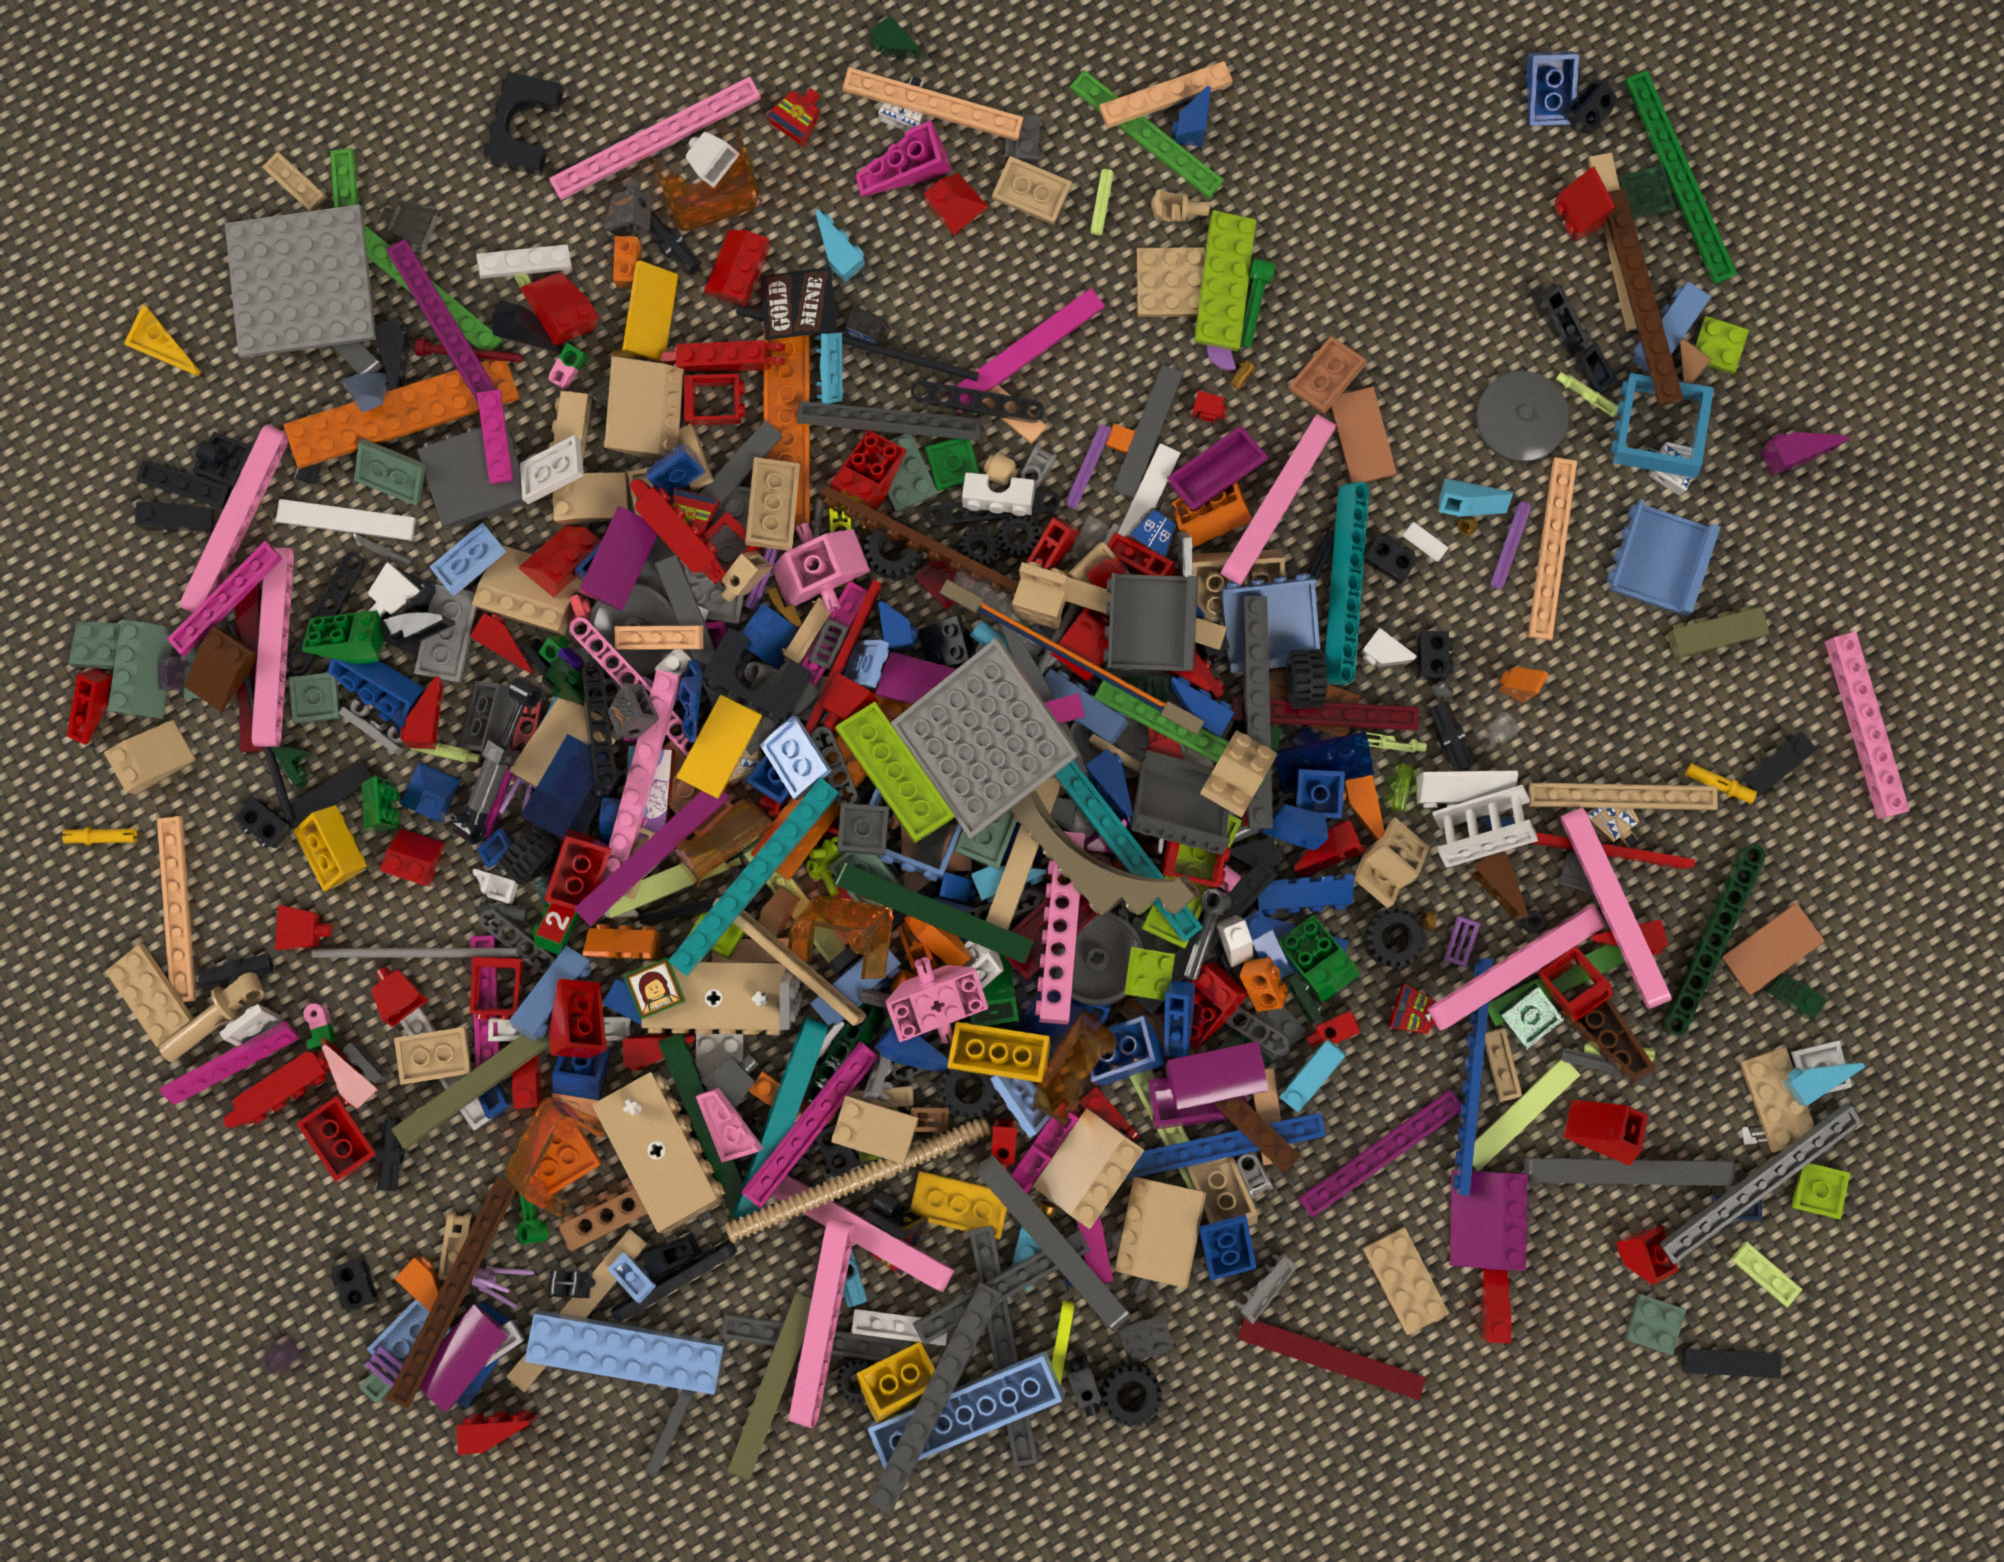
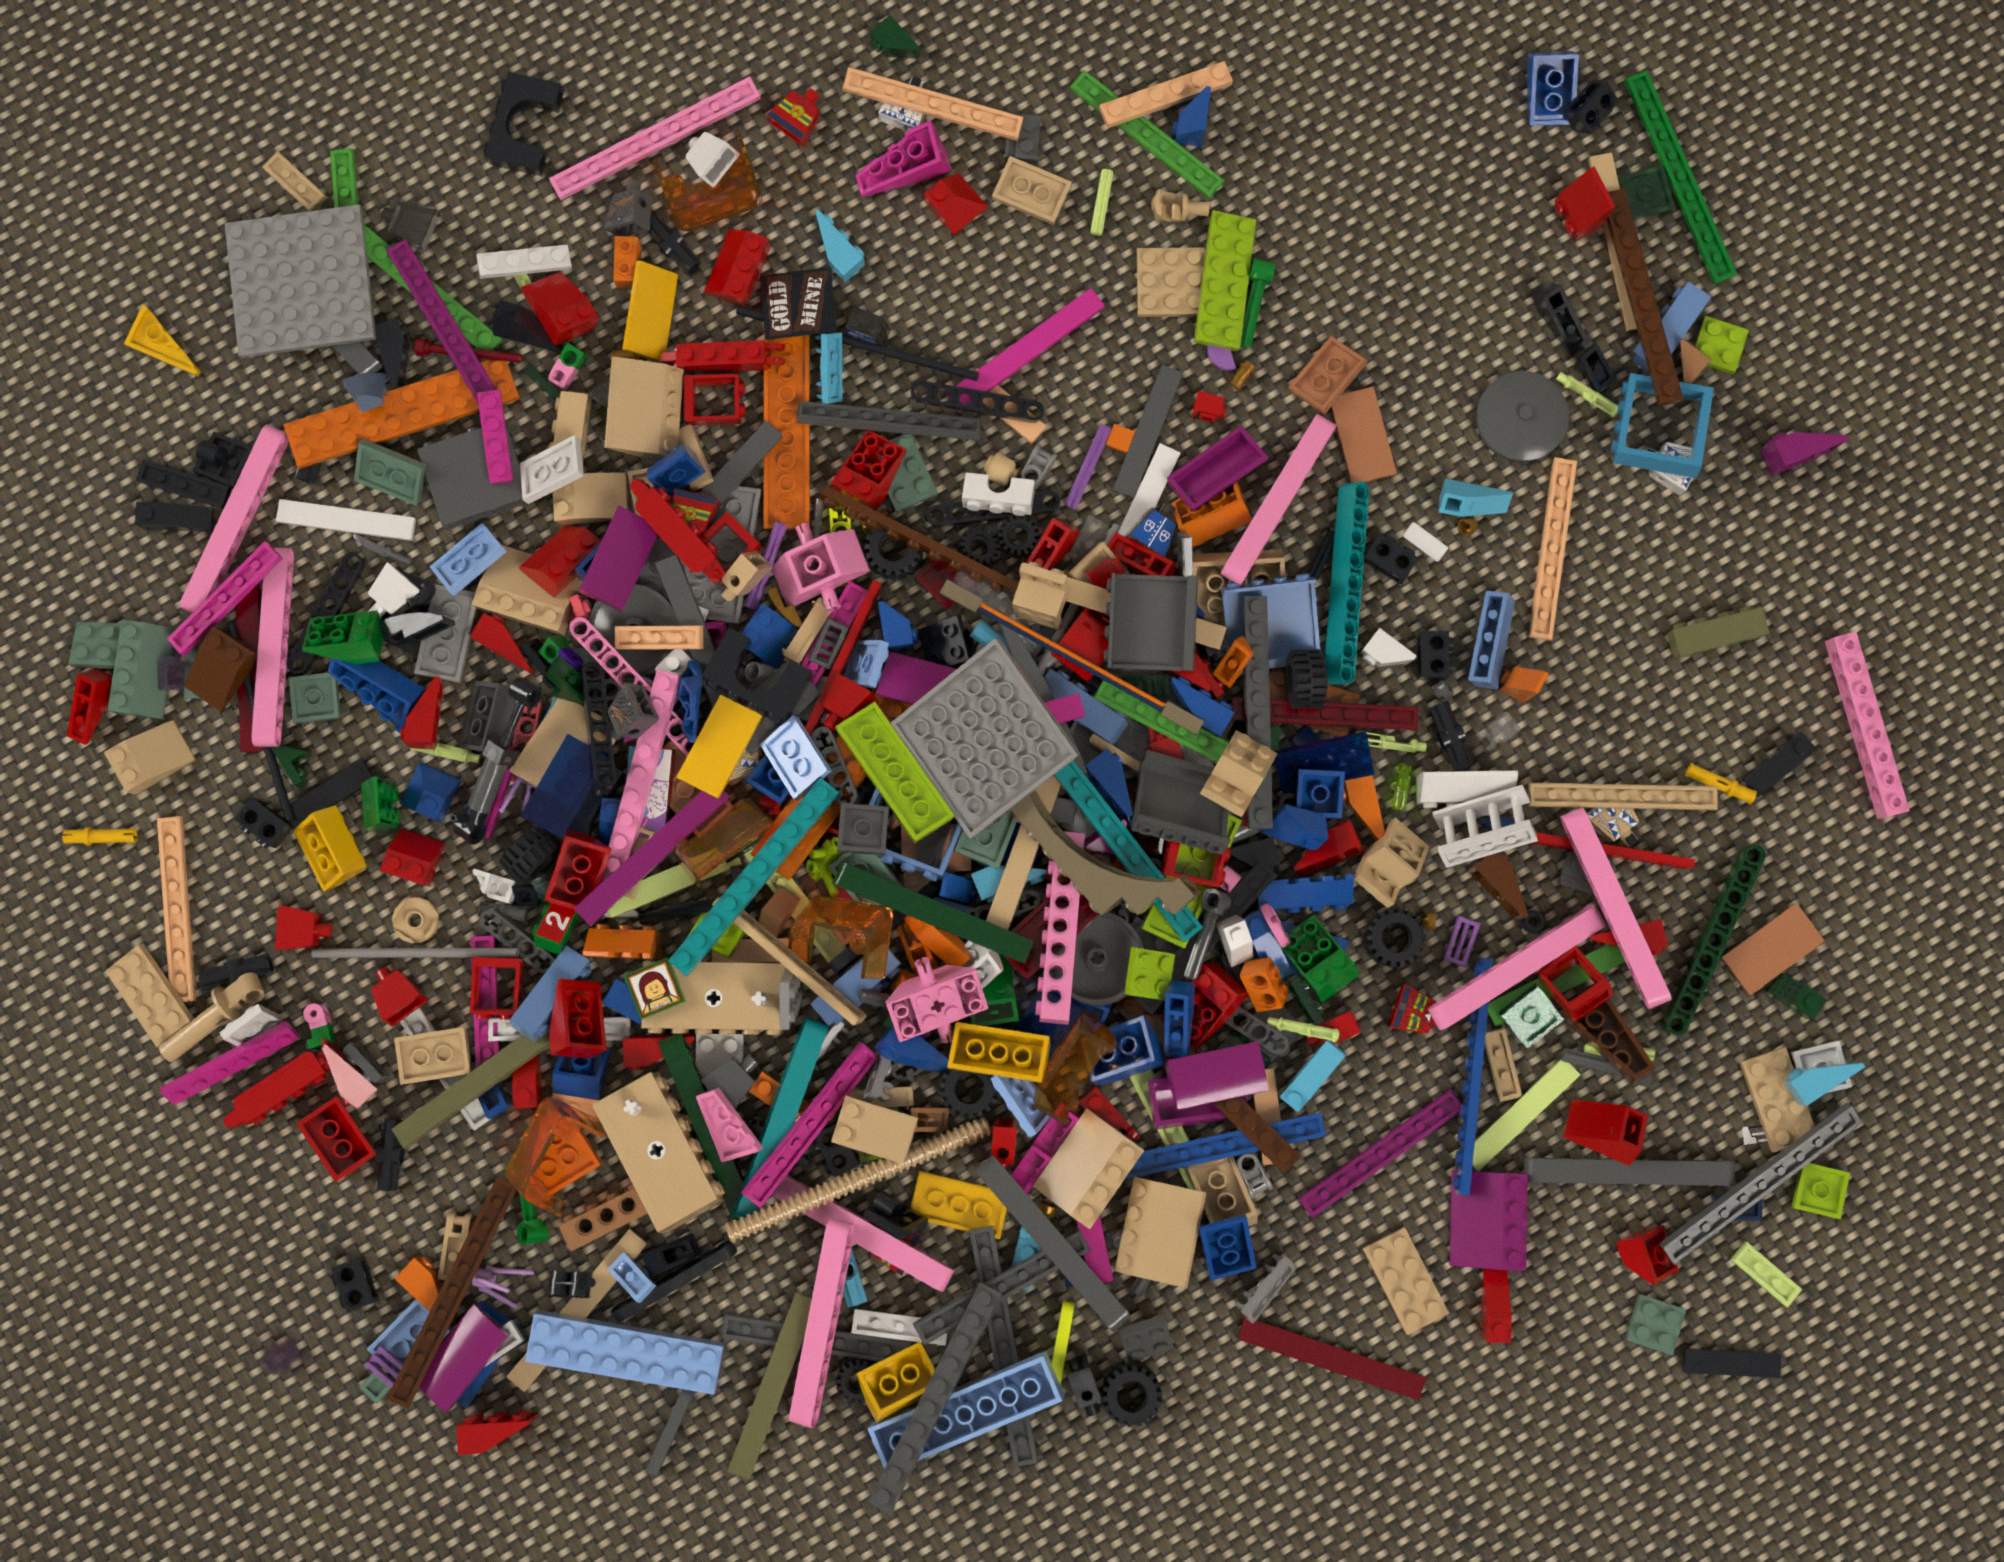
light grey plate [339,700,404,756] -> none
blue slope [477,828,515,868] -> none
tan plate [745,457,800,551] -> none
dark green beam [806,1003,884,1102] -> none
green tile [925,438,980,492] -> none
medium lavender axle [1491,502,1531,589] -> none
medium blue panel [1606,499,1721,616] -> none
none -> tan tile [392,897,440,943]
none -> black slope [511,885,540,906]
none -> clear green piece [523,363,561,402]
none -> orange slope [1212,636,1254,688]
none -> bright pink tile [1260,903,1290,948]
none -> yellowish green piece [1267,1017,1339,1042]
none -> medium blue brick [1468,591,1515,689]

